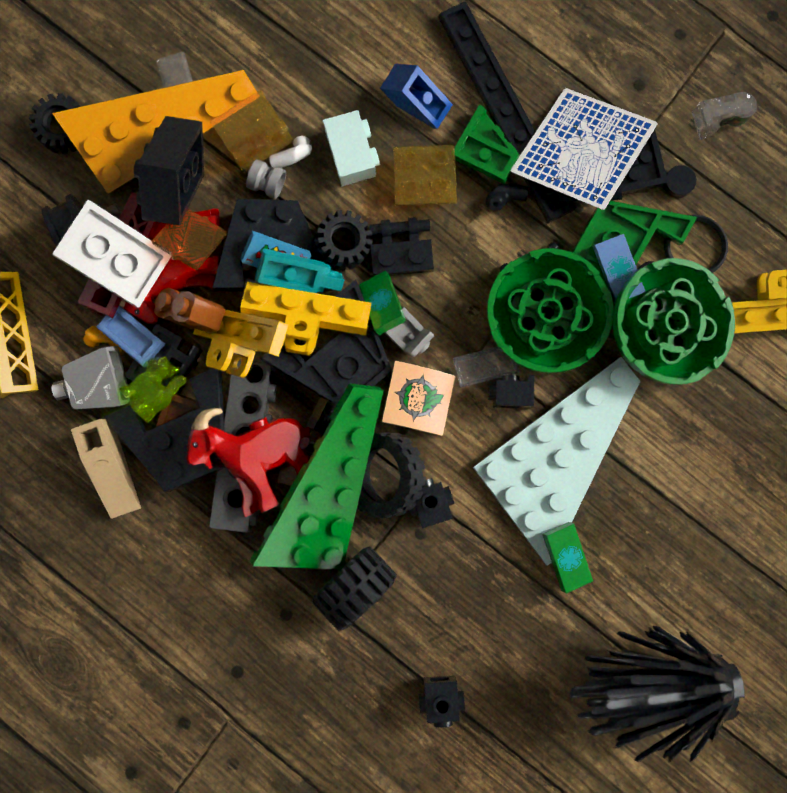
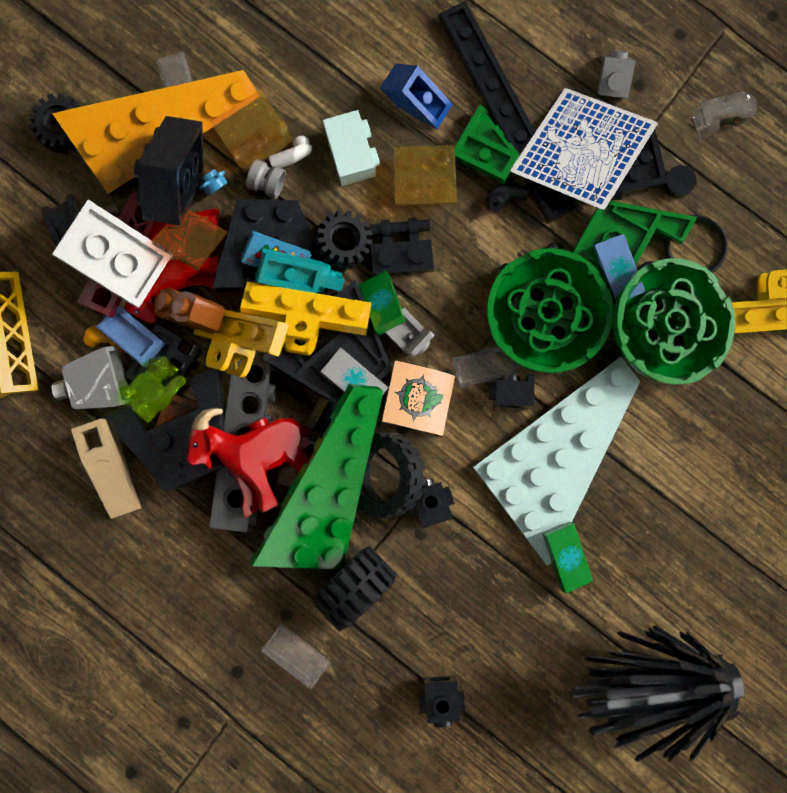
none -> dark azure plate [199,169,228,196]
none -> clear tile [261,624,331,689]
none -> light grey tile [319,347,388,394]
none -> light grey bracket [597,50,636,98]

